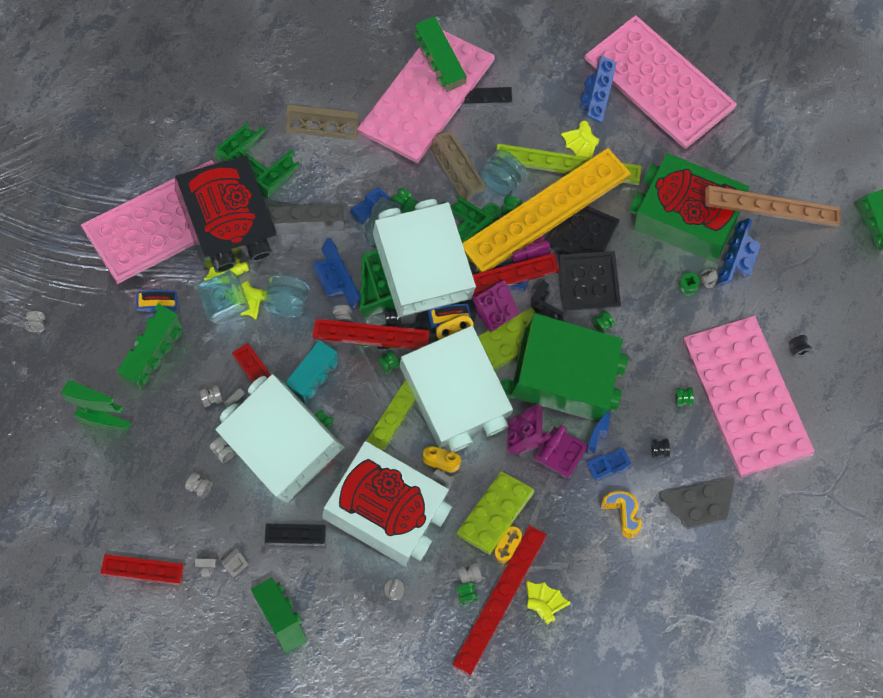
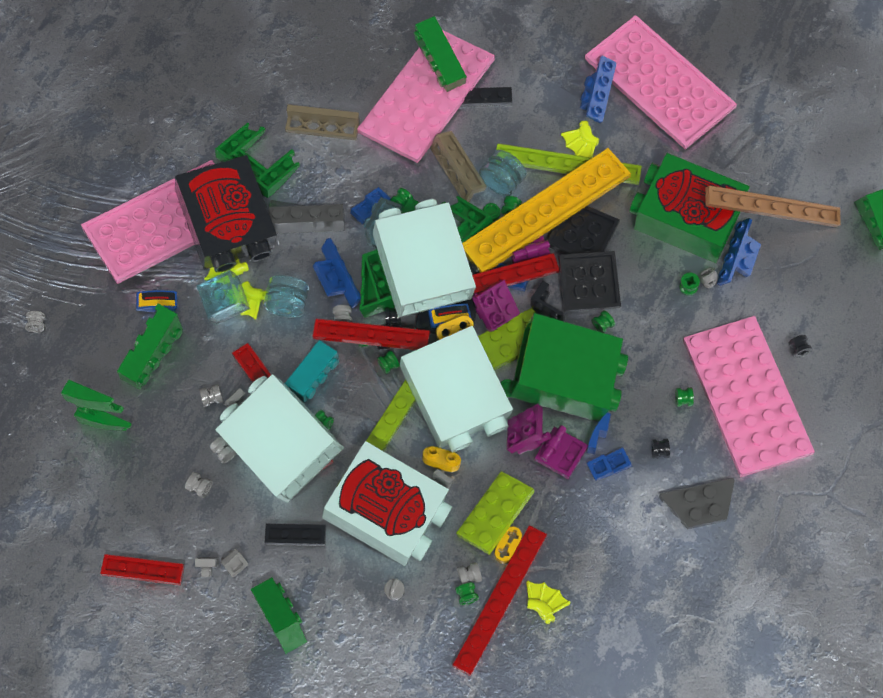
yellow animal [601,490,642,539] -> none

